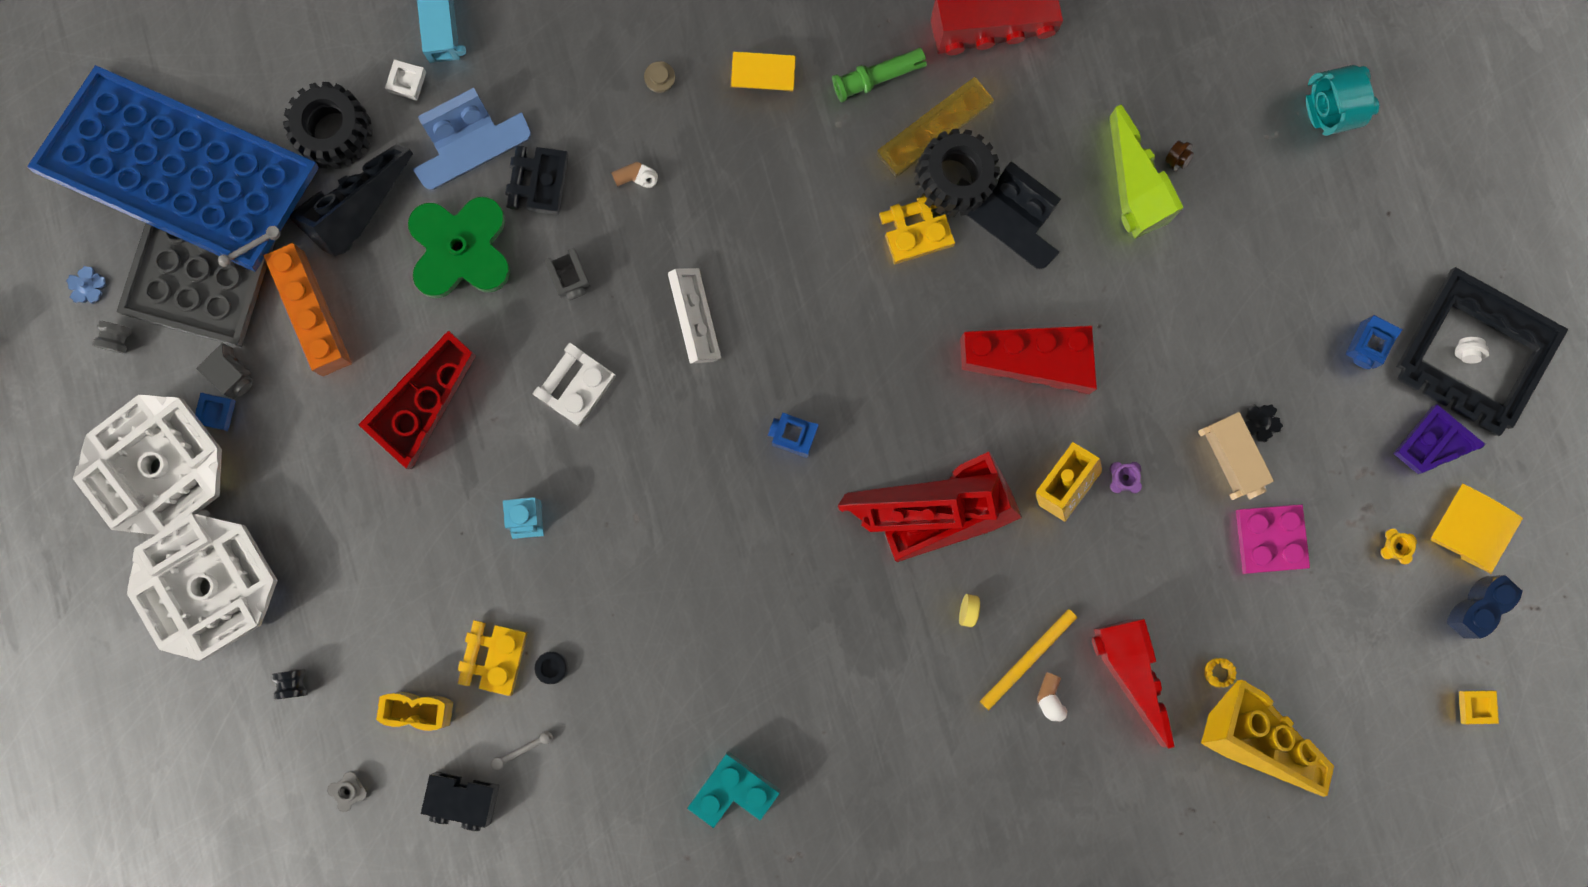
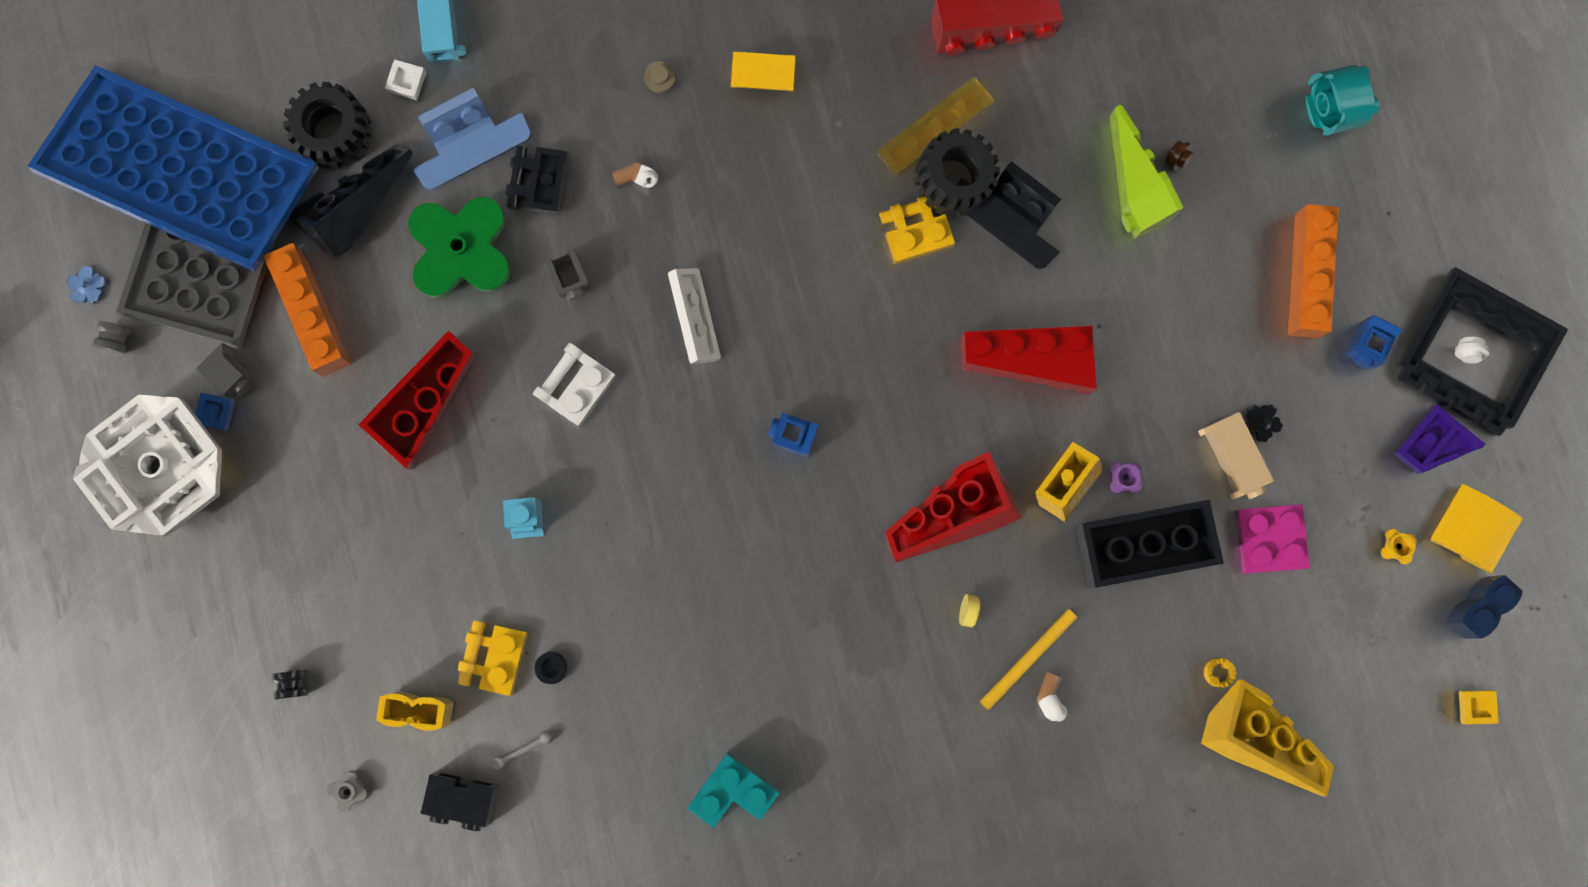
white piece [127,513,278,661] -> none
light grey hinge [218,226,281,267] -> none
bright green pin [832,47,927,102] -> none
red wedge [838,473,999,532] -> none
red wedge [1092,619,1175,749] -> none
none -> black brick [1075,499,1224,589]
none -> orange brick [1288,204,1339,339]

